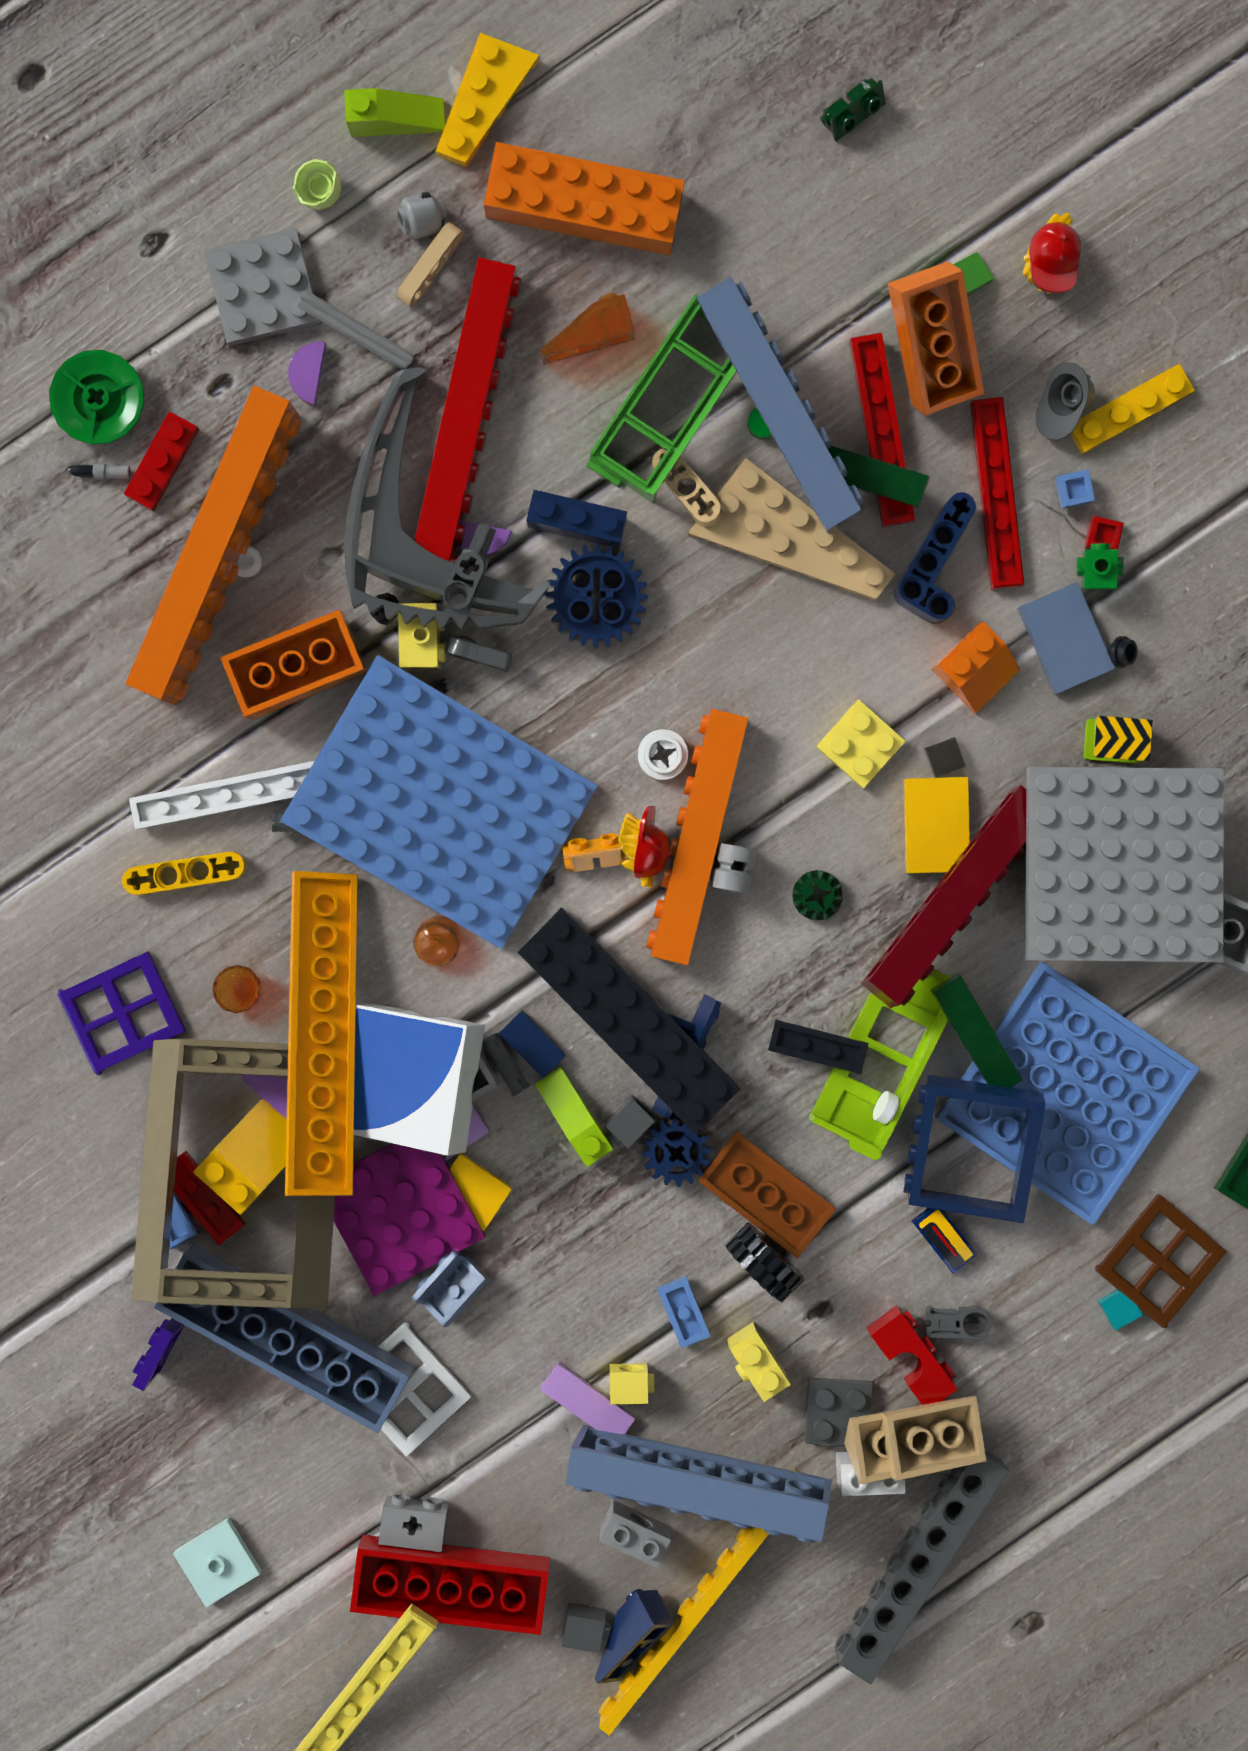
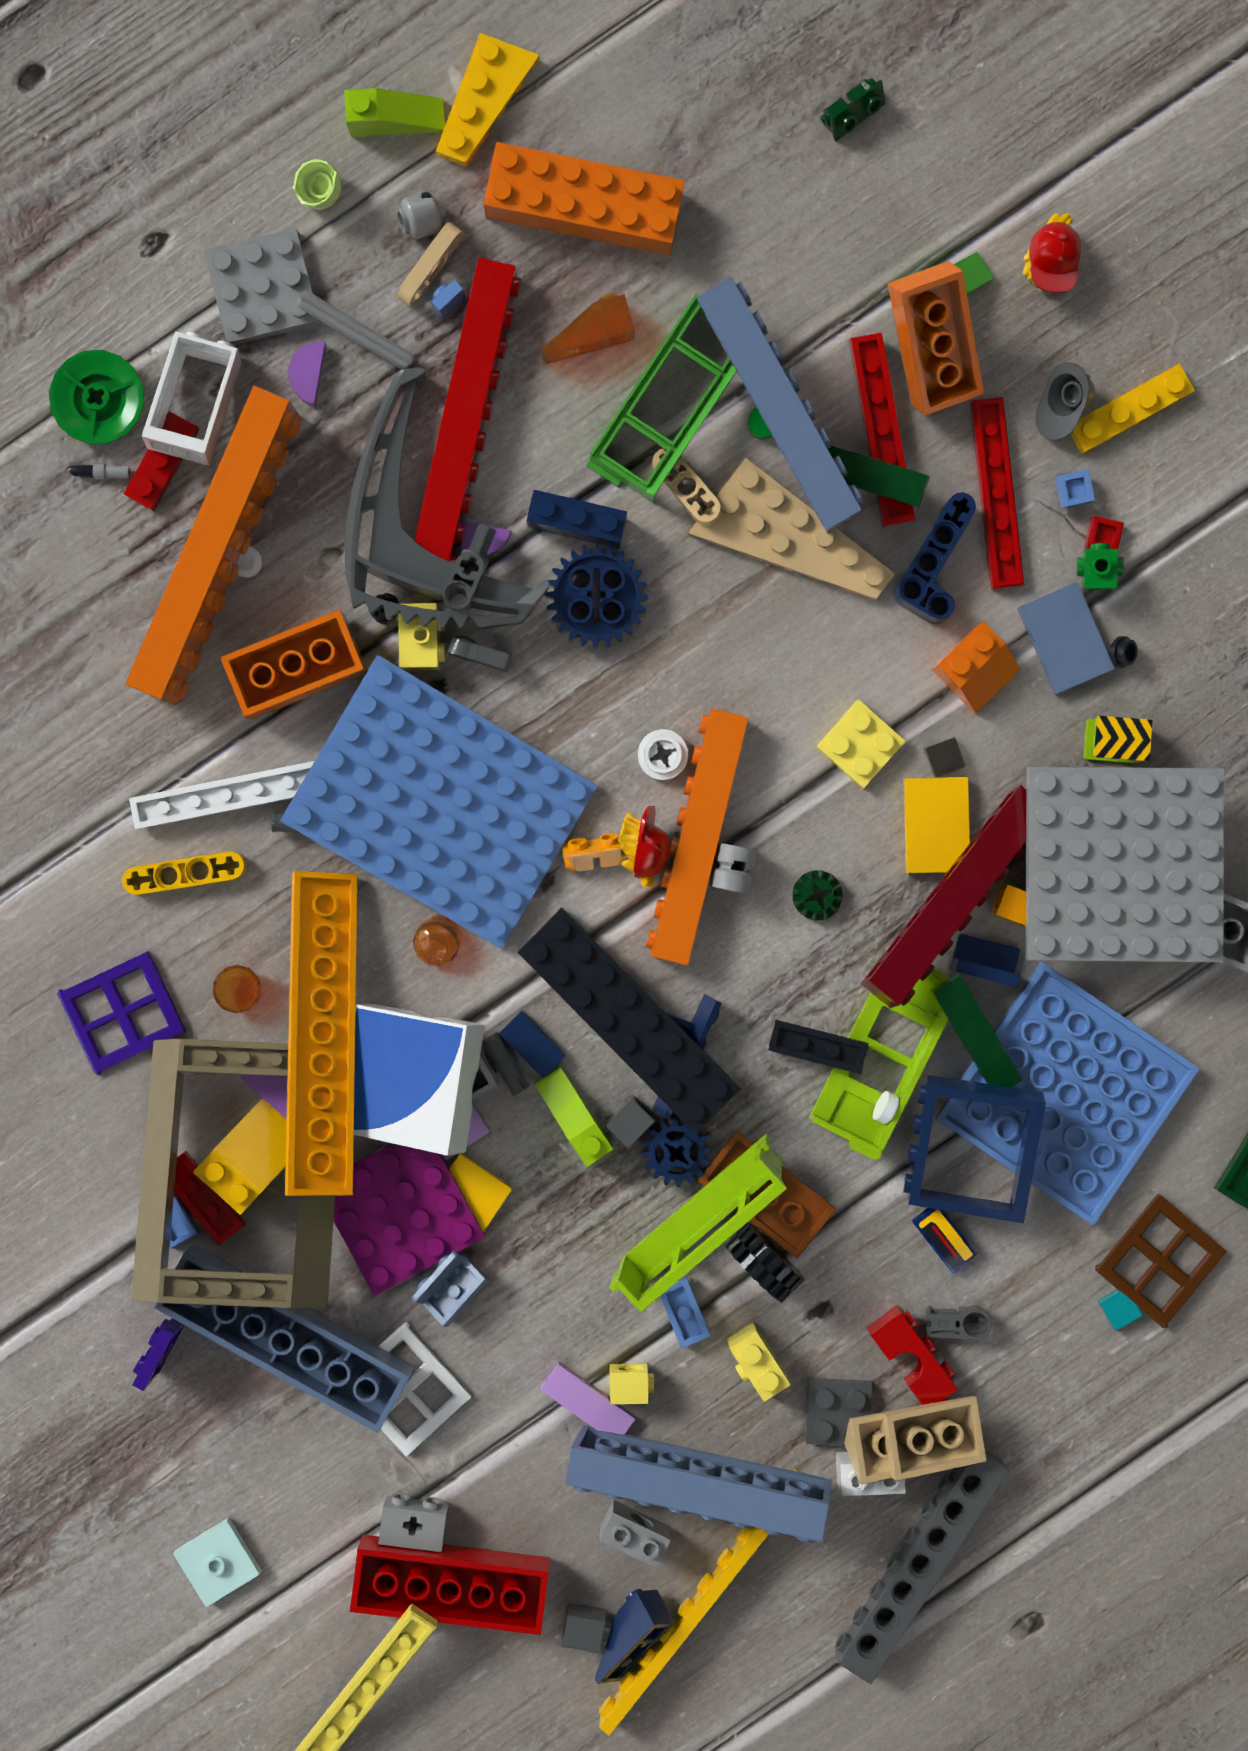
none -> white window [142,331,242,466]
none -> medium blue plate [431,280,466,320]
none -> lime piece [609,1133,787,1313]
none -> dark blue panel [949,934,1020,987]
none -> light orange brick [990,884,1026,927]

